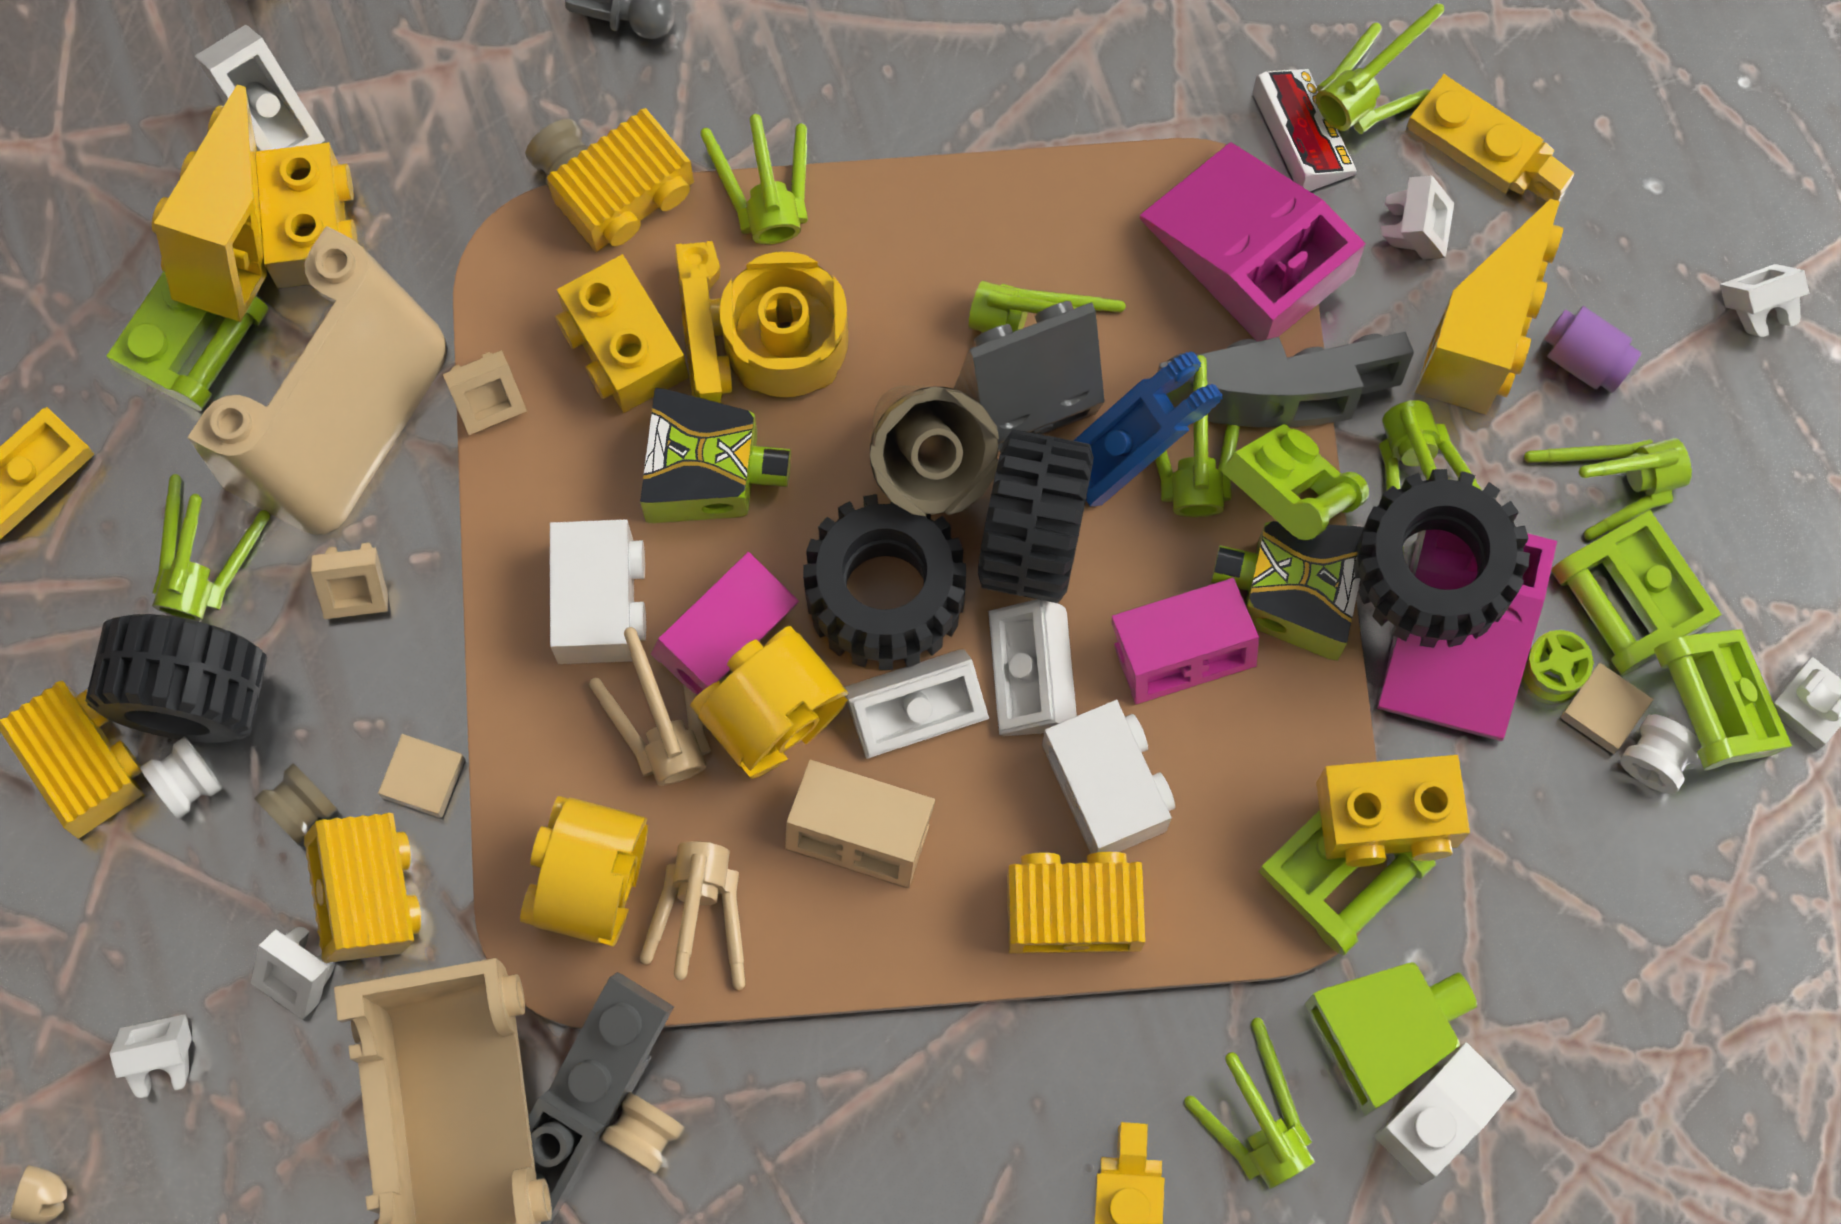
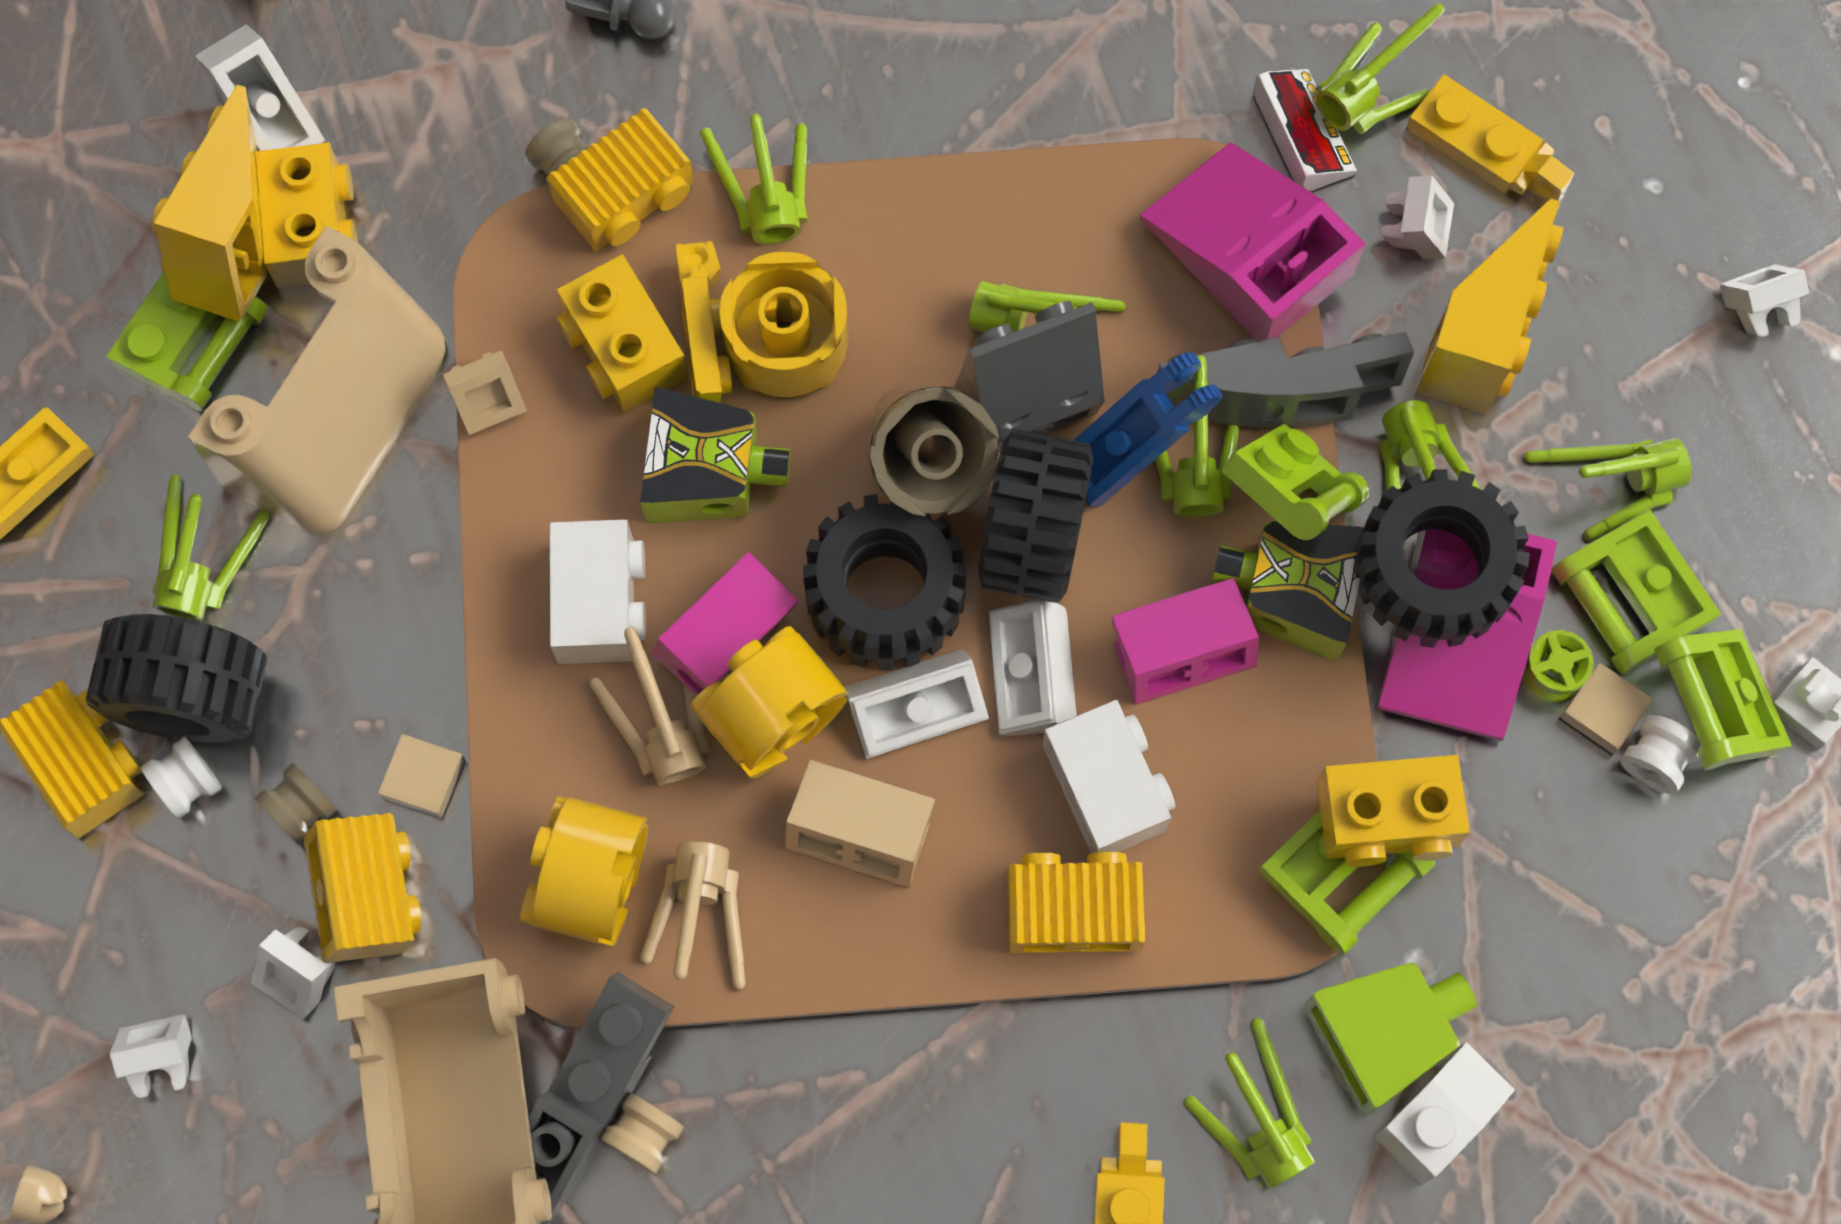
tan tile [311,542,388,619] -> none
medium lavender brick [1544,306,1642,393] -> none

